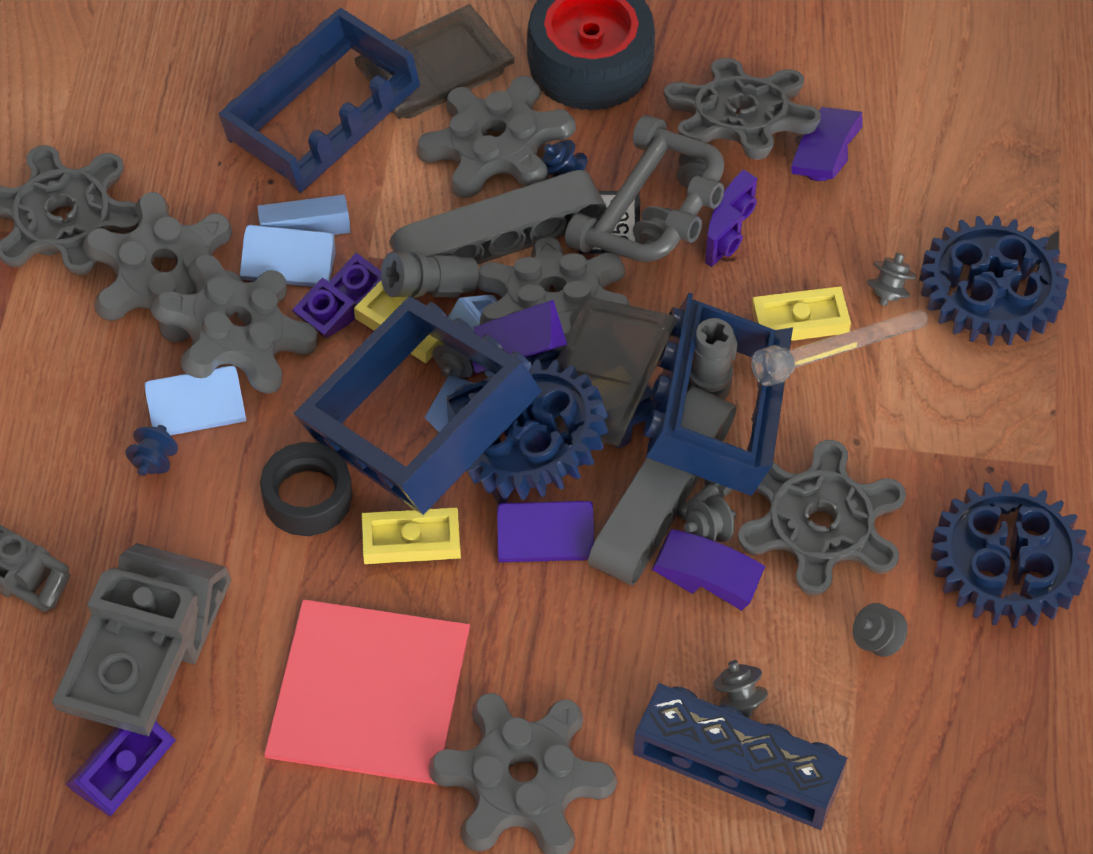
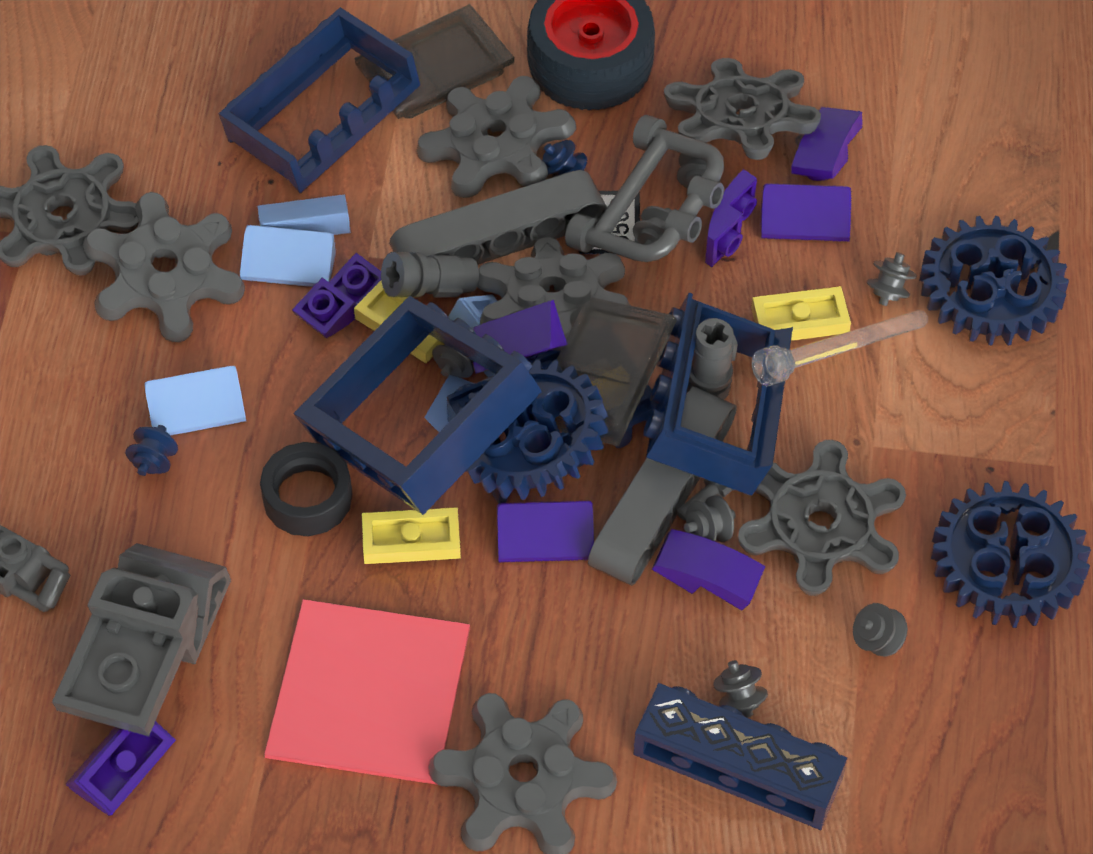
dark grey plate [150,255,318,393] -> none
none -> dark purple slope [761,184,851,241]

